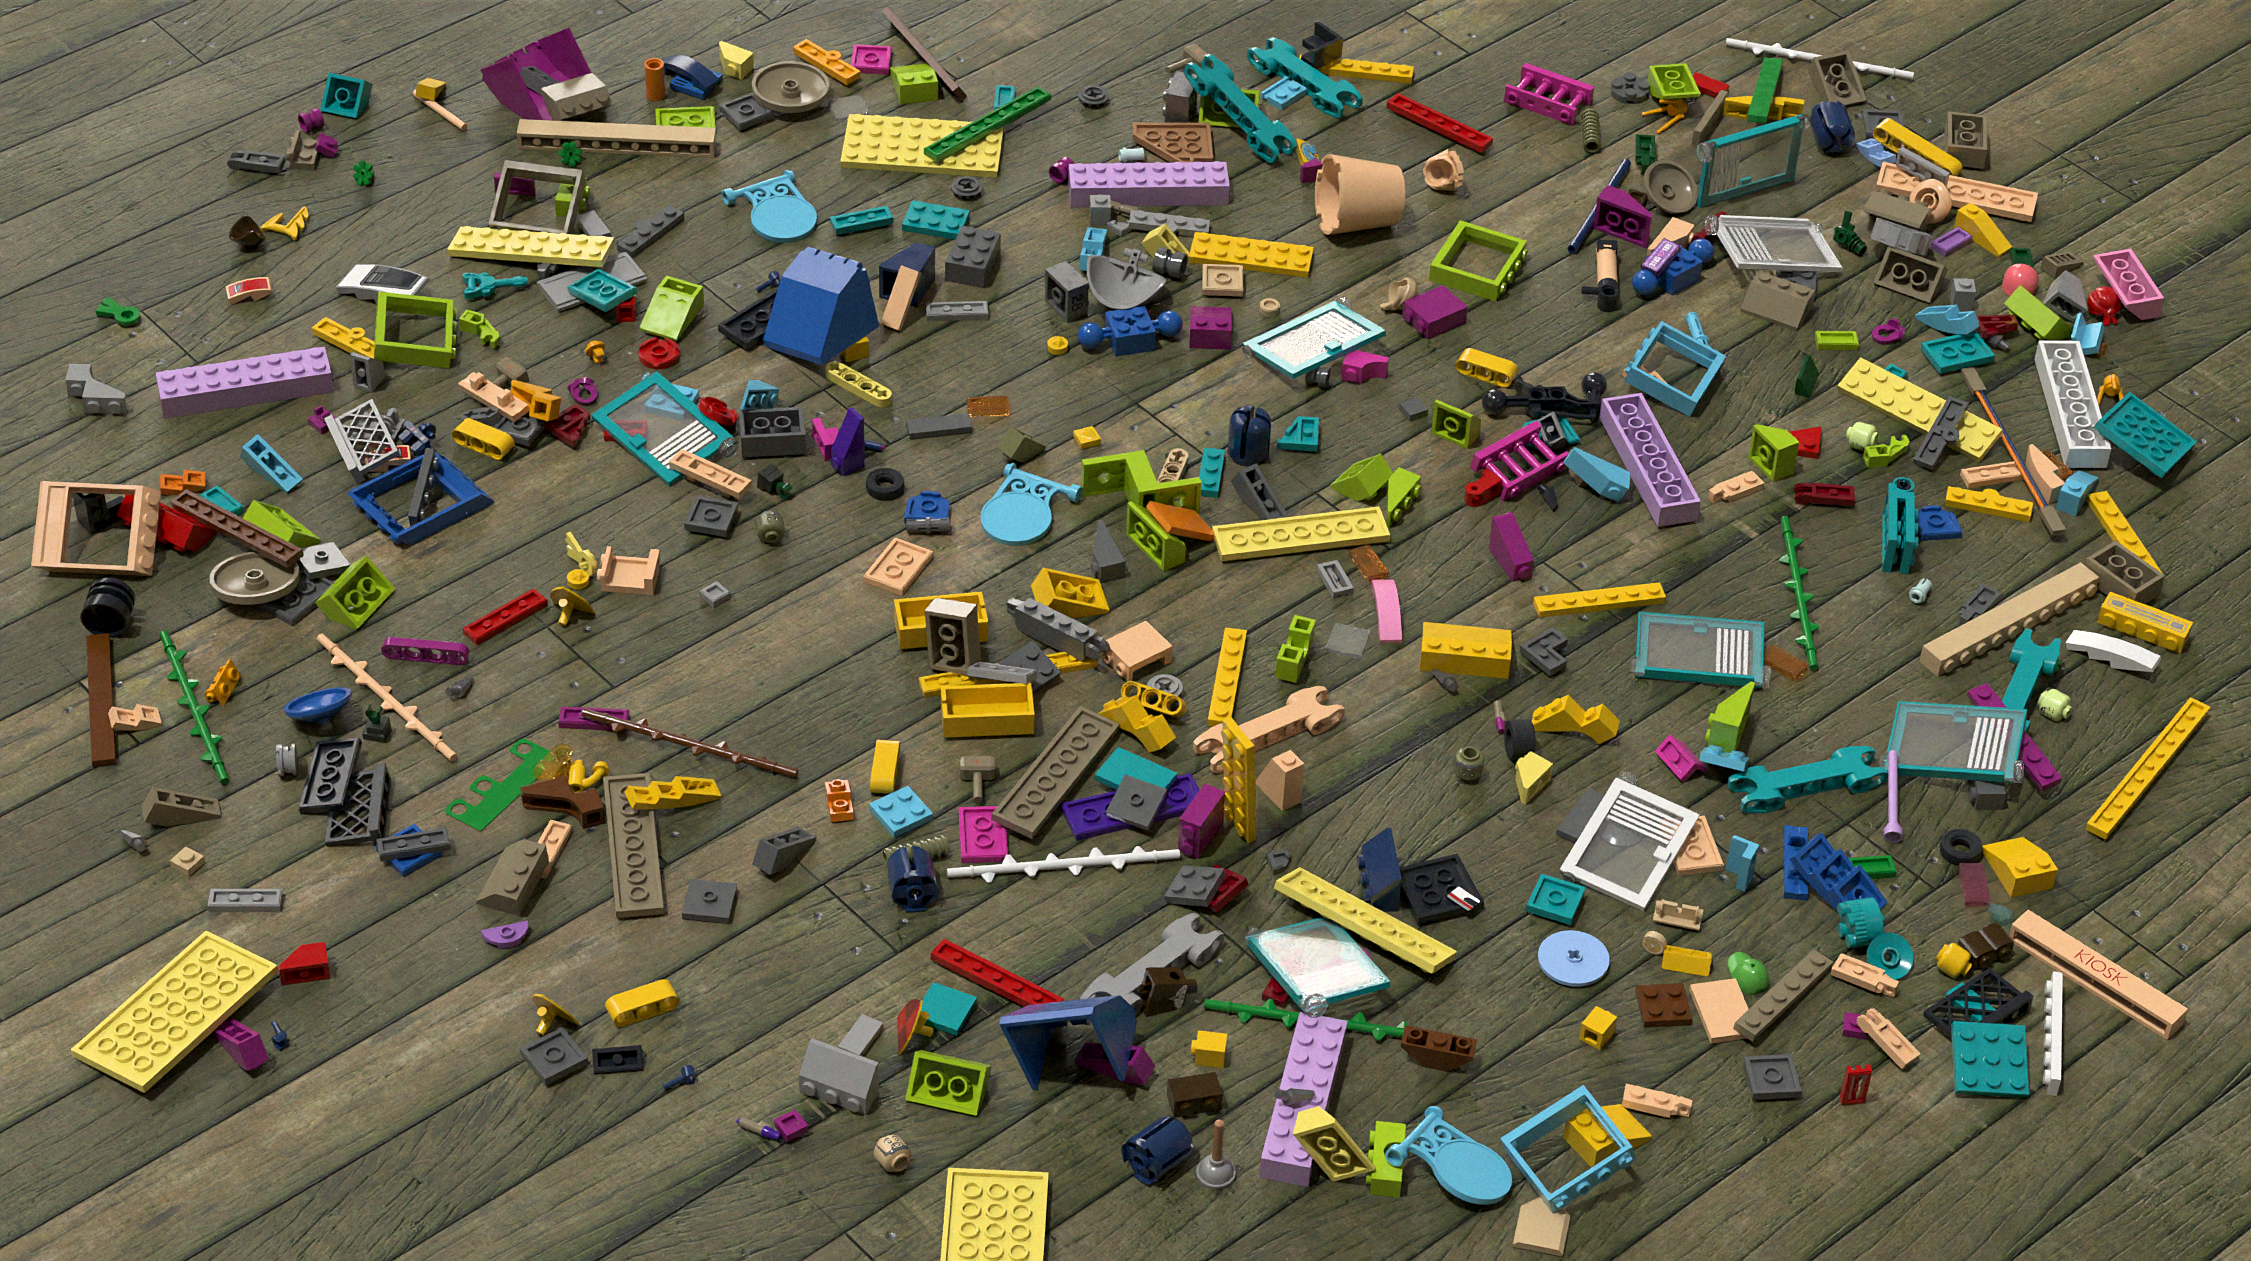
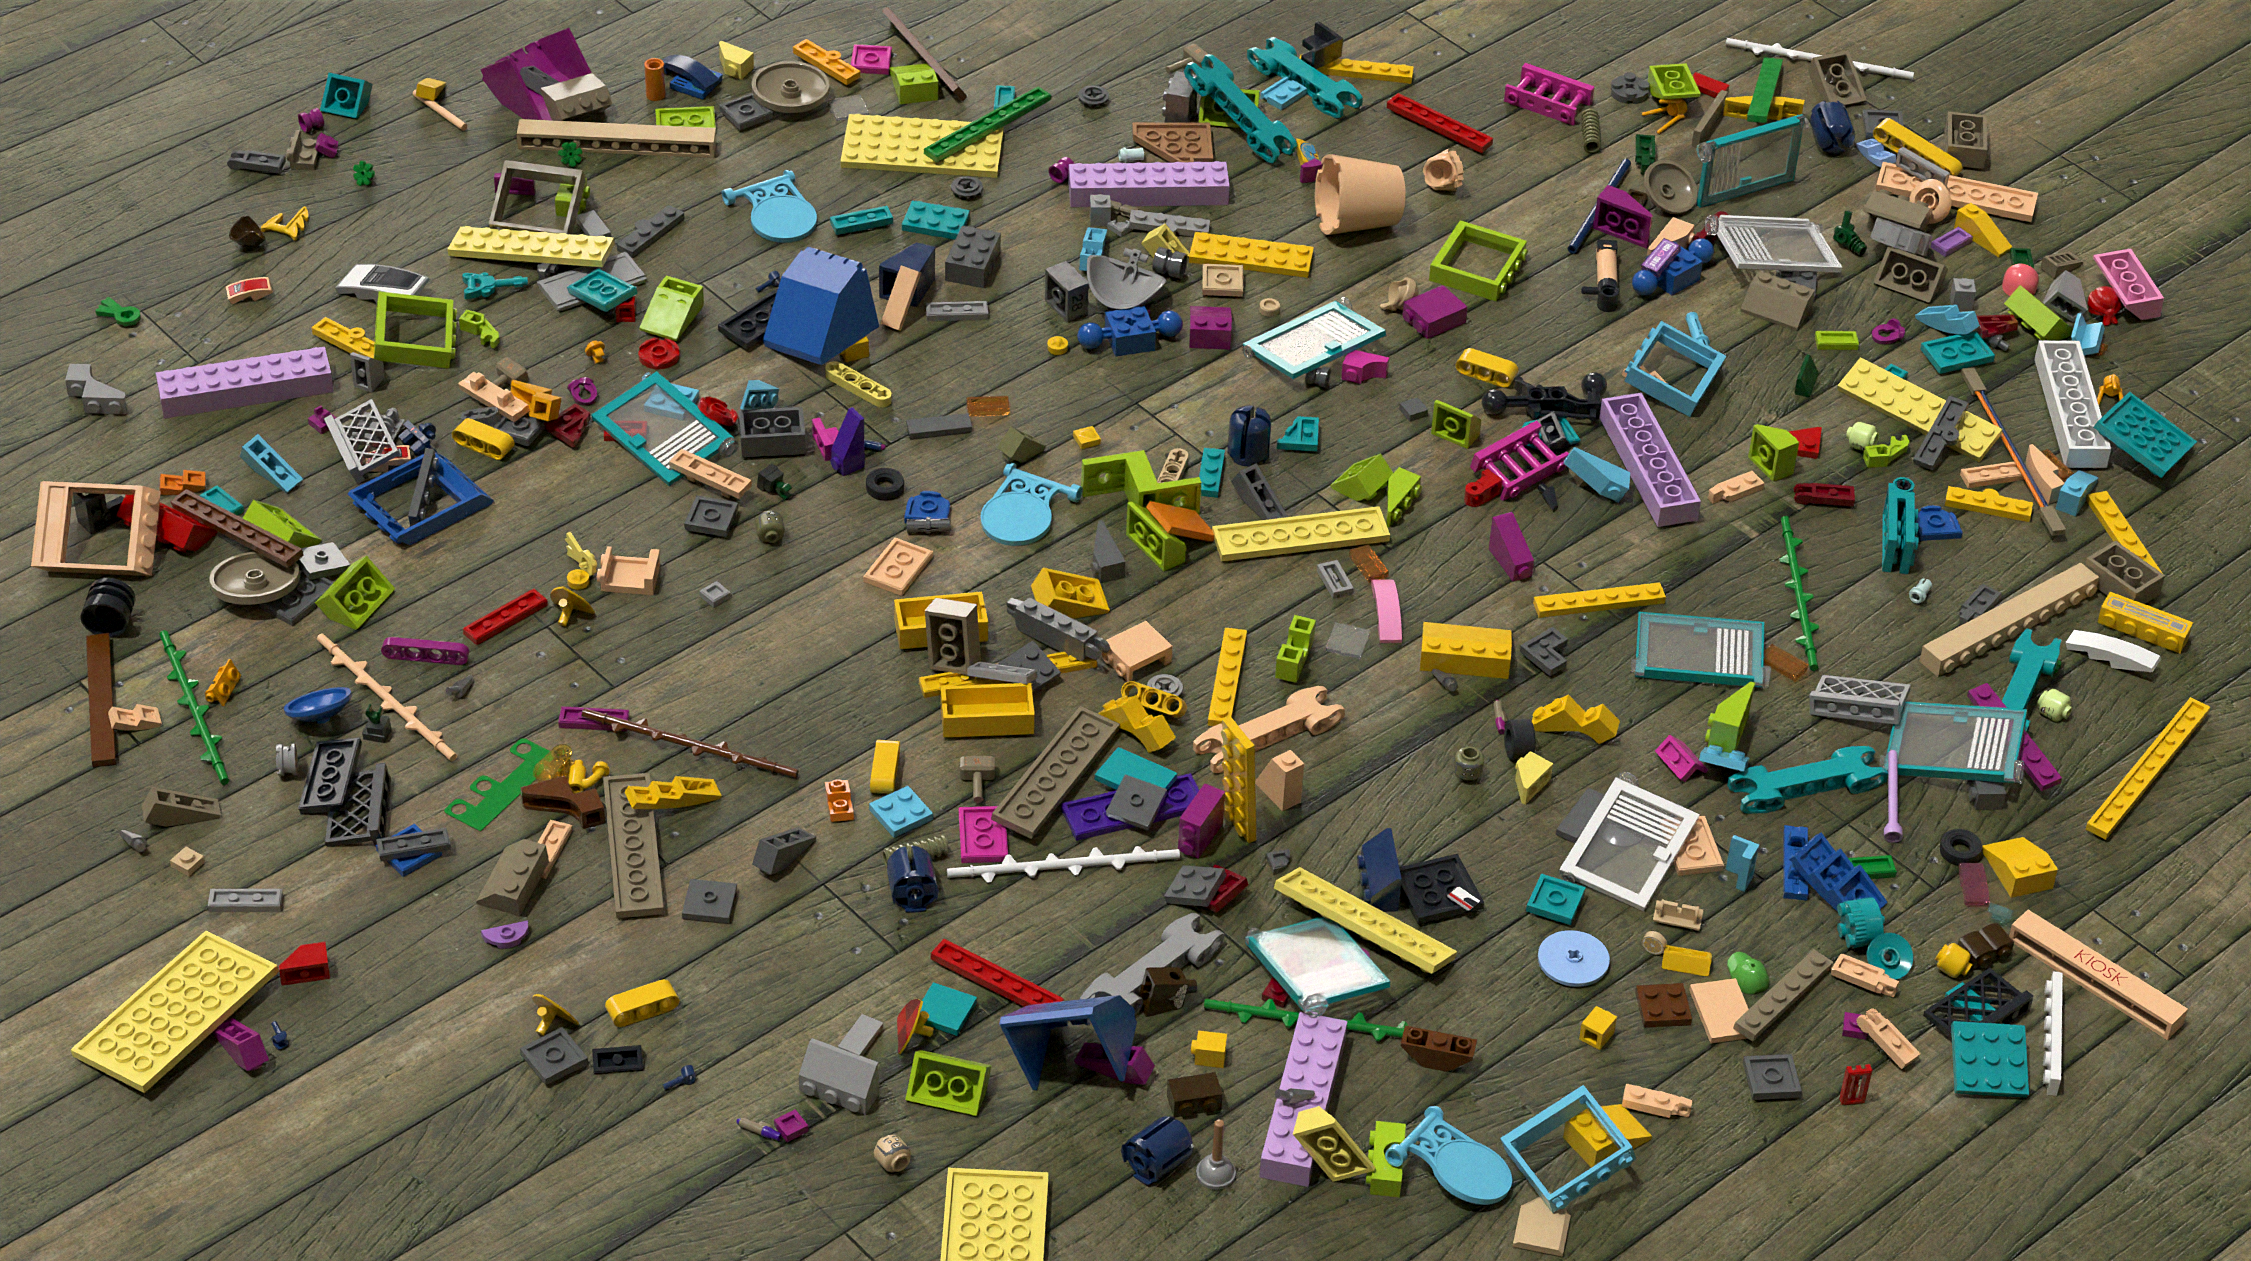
none -> light grey fence [1809,675,1911,725]

